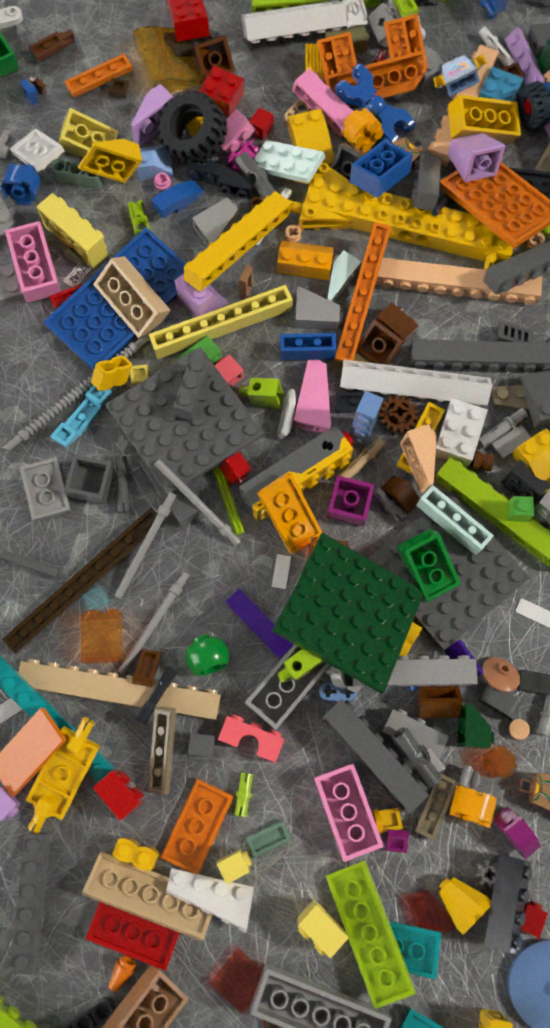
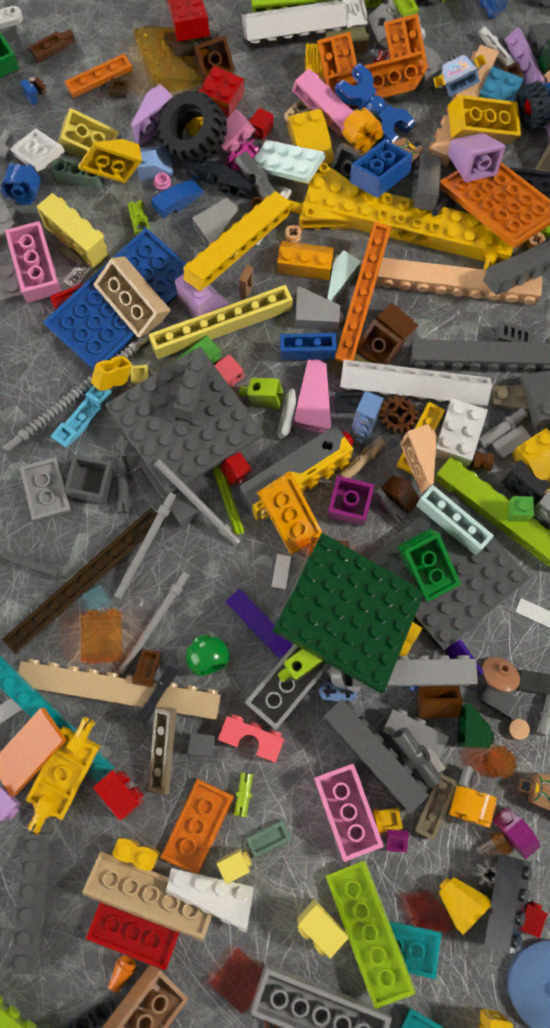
none -> clear orange piece [477,830,512,855]

